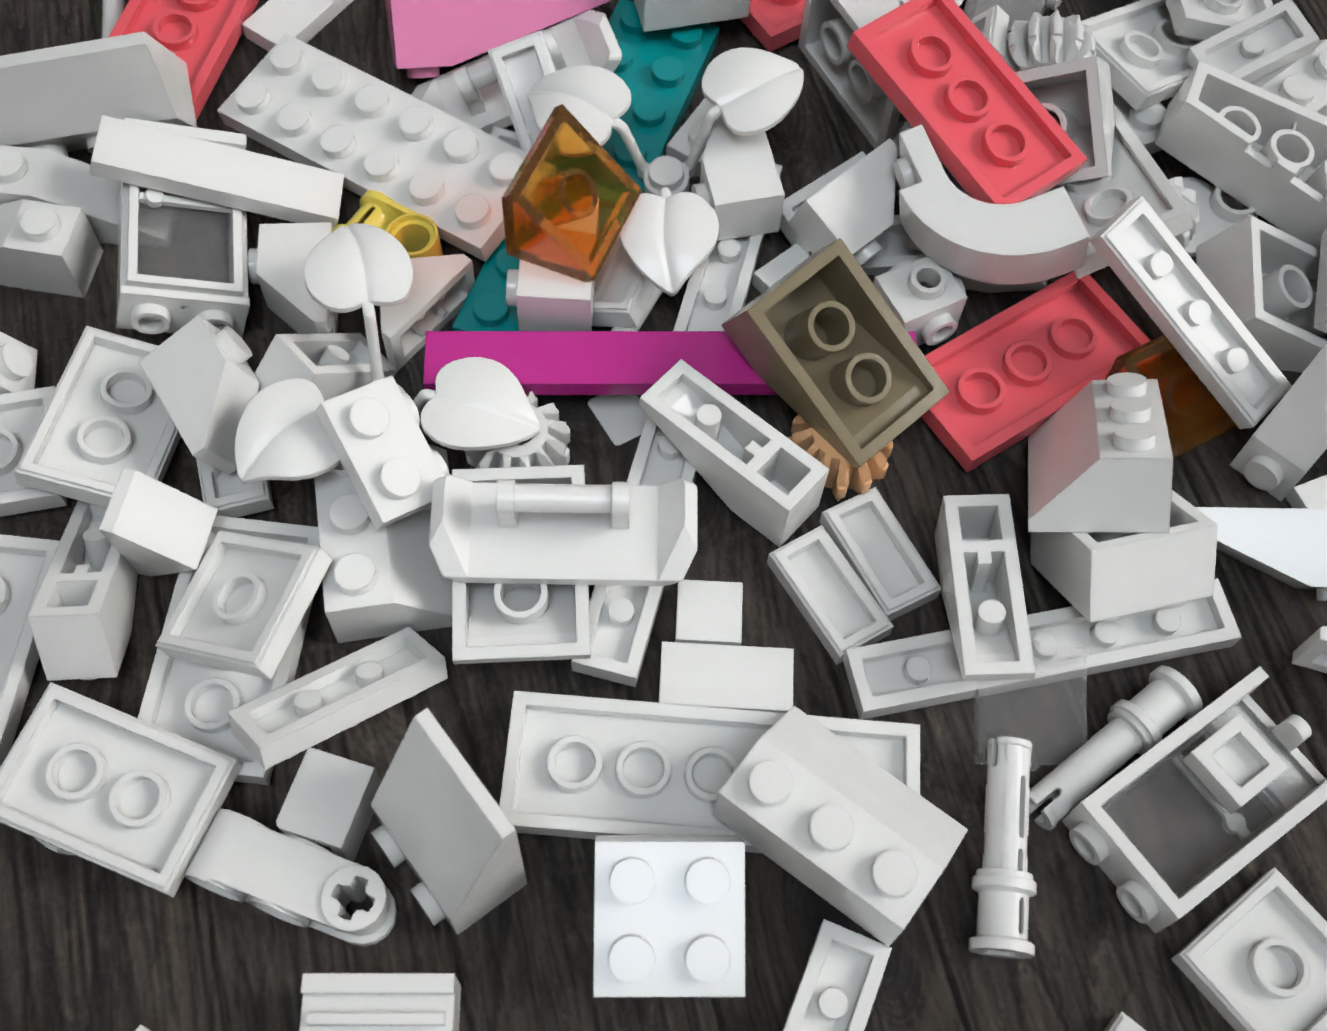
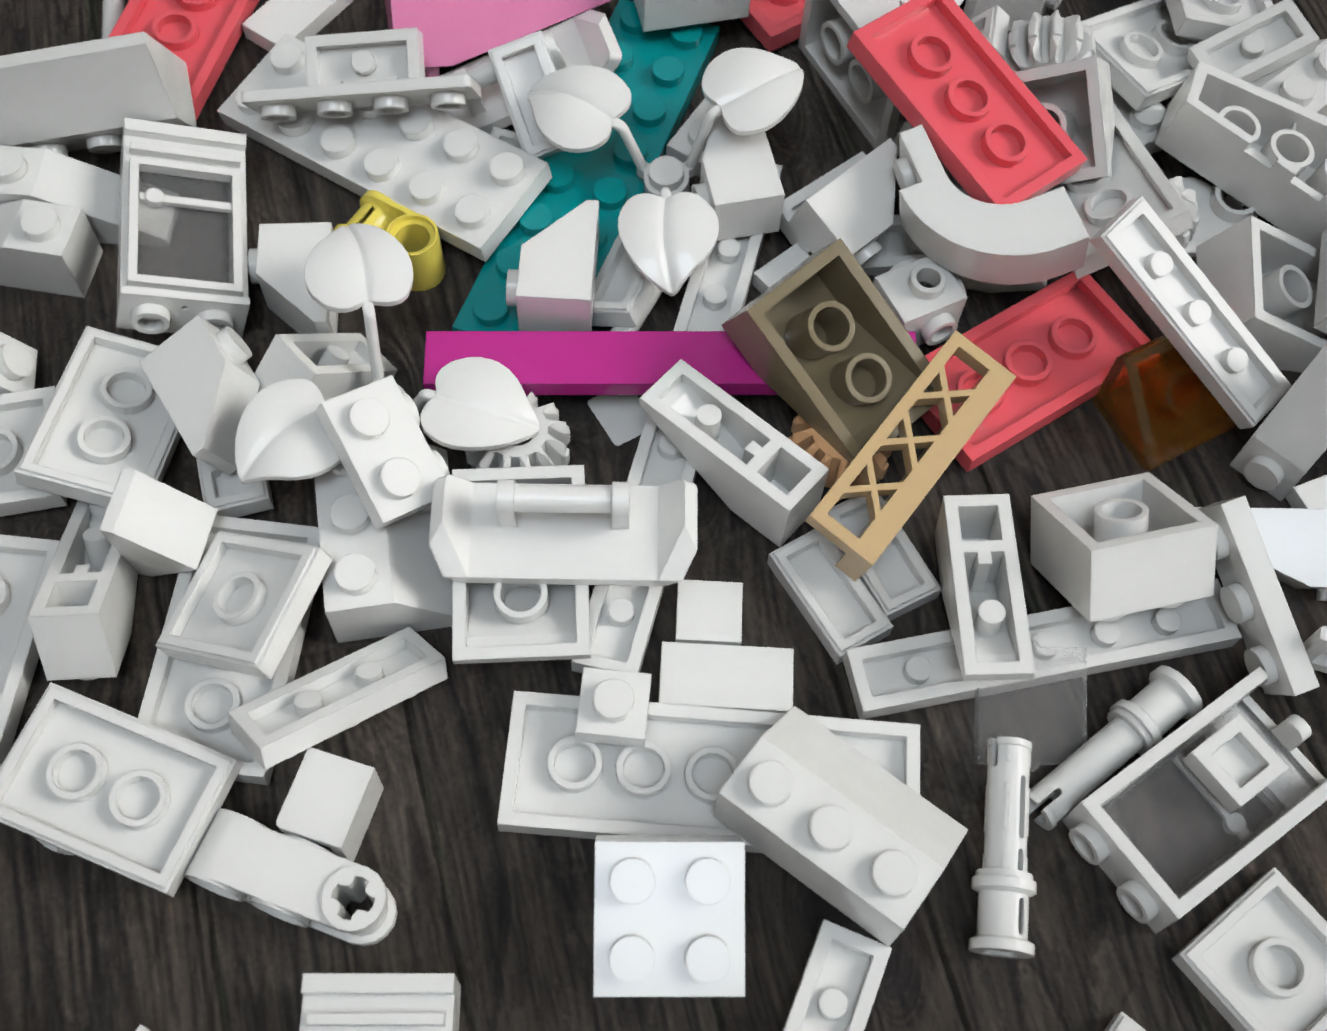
white tile [90,115,344,229] -> none
white slope [370,708,527,935] -> none
white slope [380,254,475,371] -> none
clear orange slope [502,104,642,283] -> none
white slope [1028,372,1173,533] -> none
none -> white bracket [241,28,481,122]
none -> white plate [575,667,652,748]
none -> tan fence [805,330,1016,581]
none -> white plate [1198,496,1320,696]

